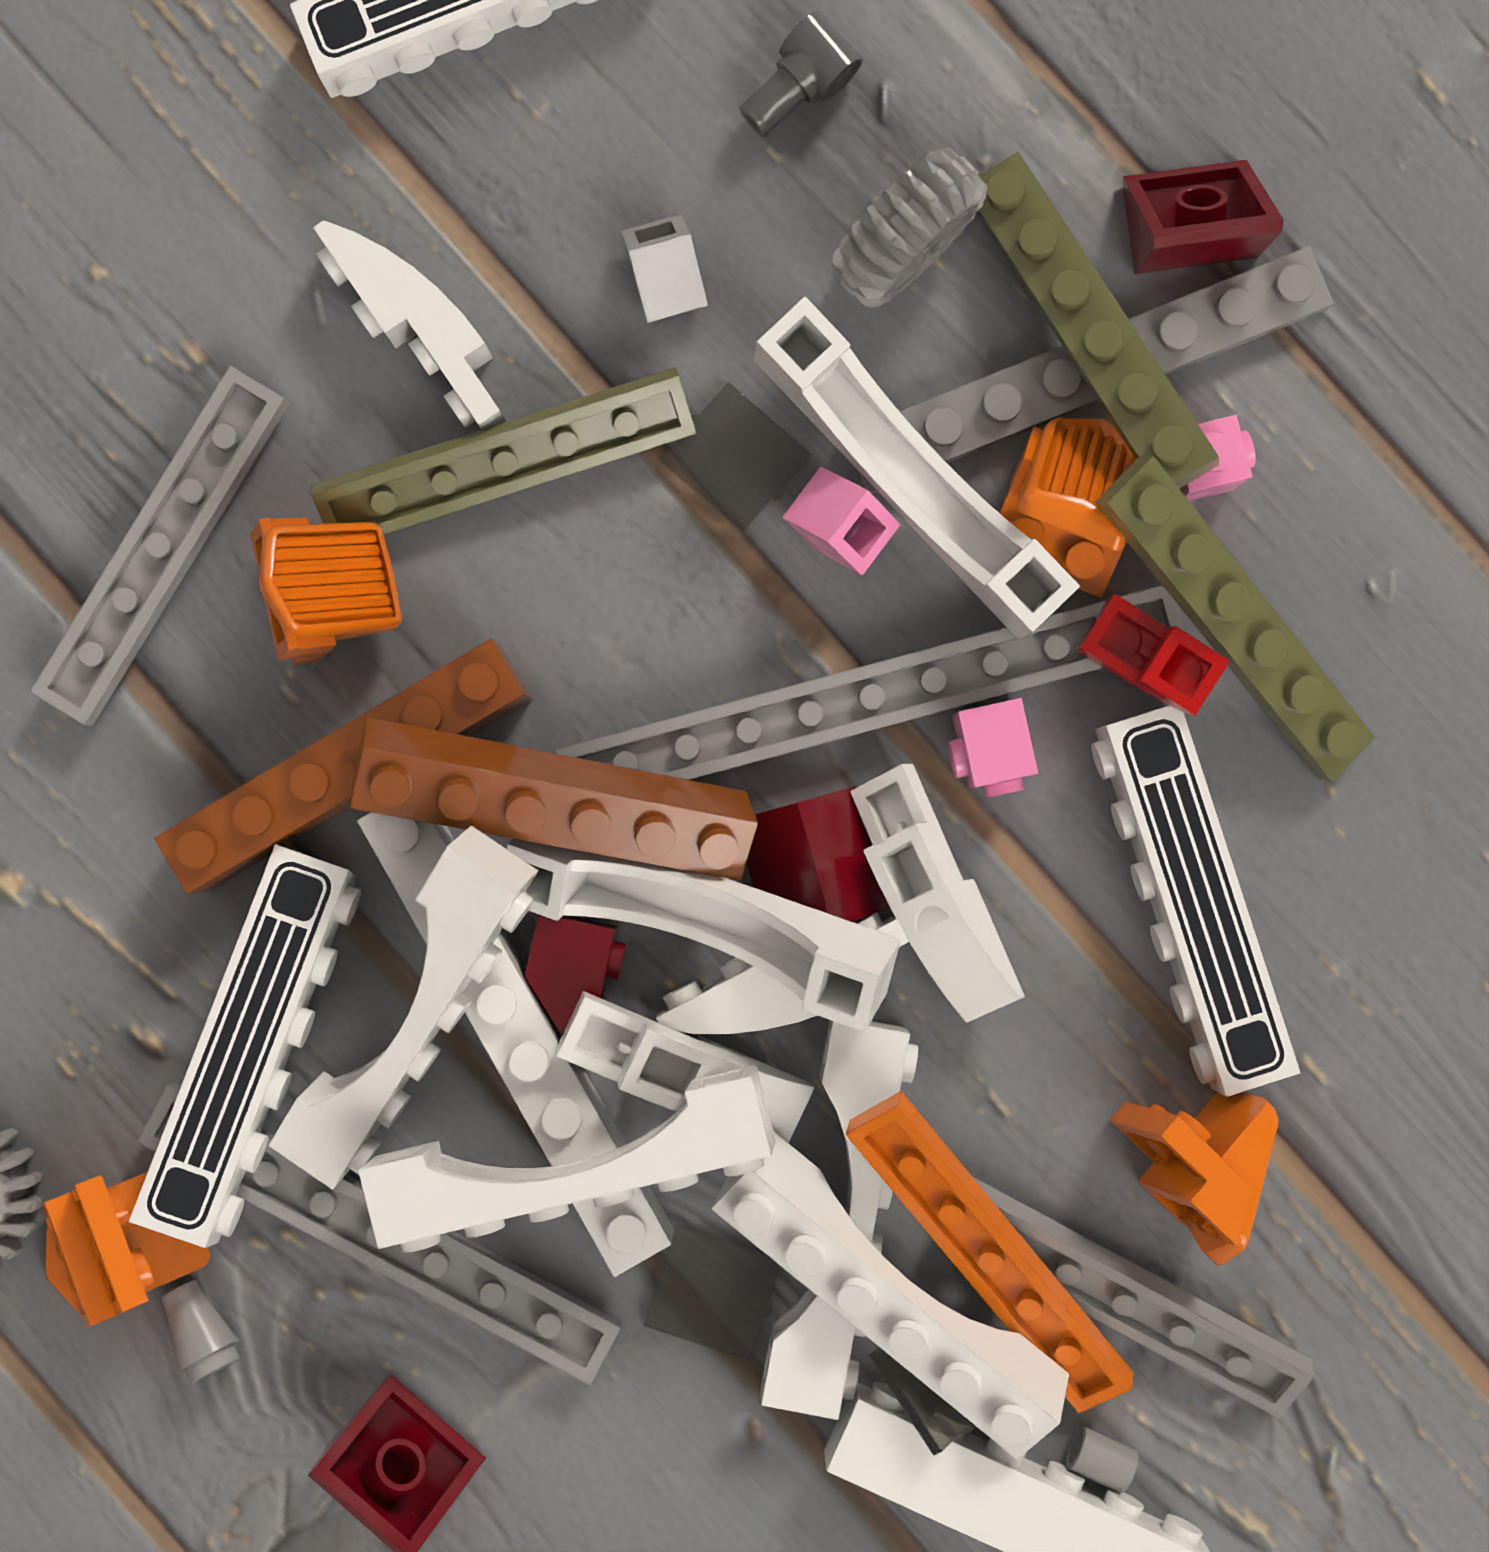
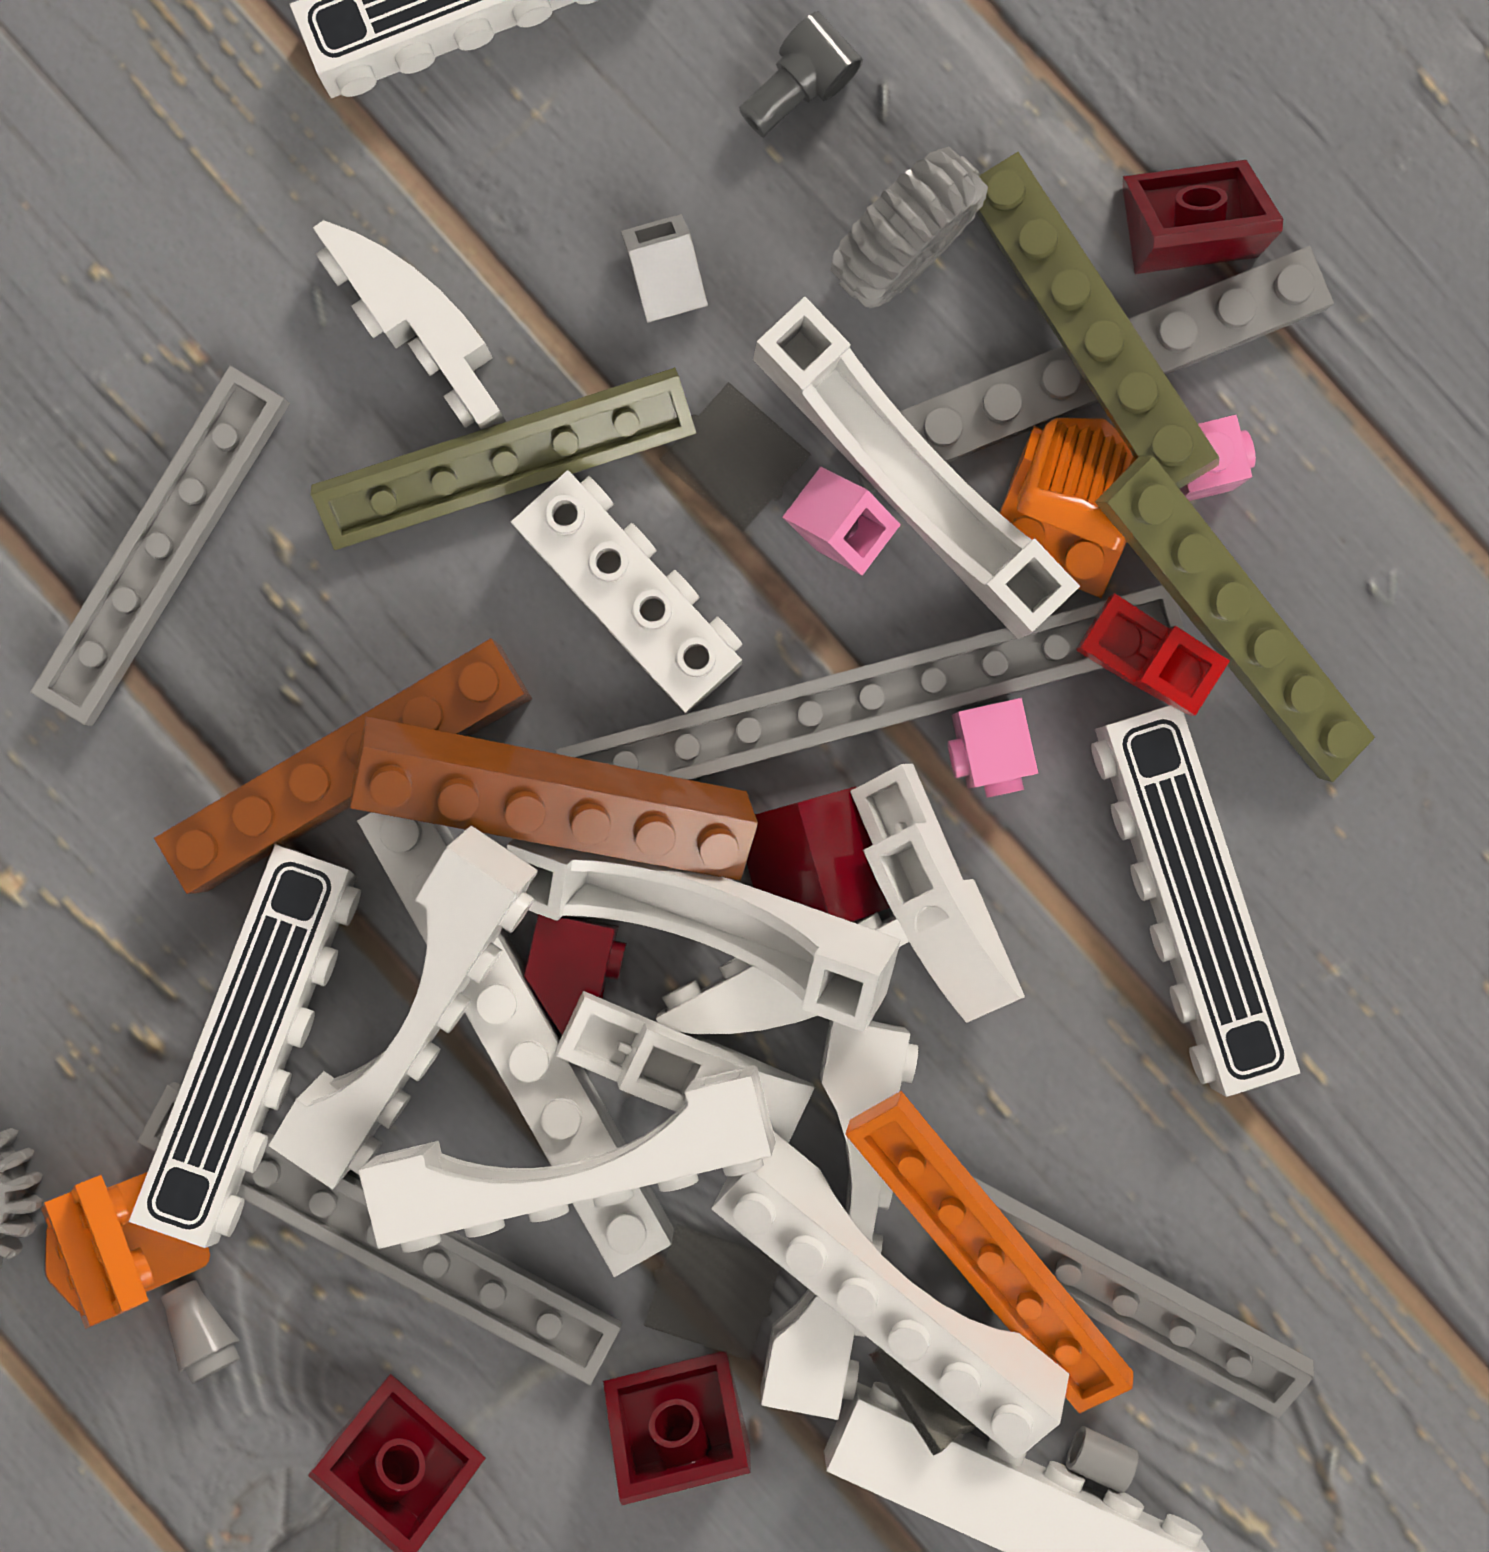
orange piece [250,517,402,667] -> none
orange piece [1109,1093,1278,1265] -> none
none -> white brick [511,470,743,714]
none -> dark red slope [603,1350,751,1505]

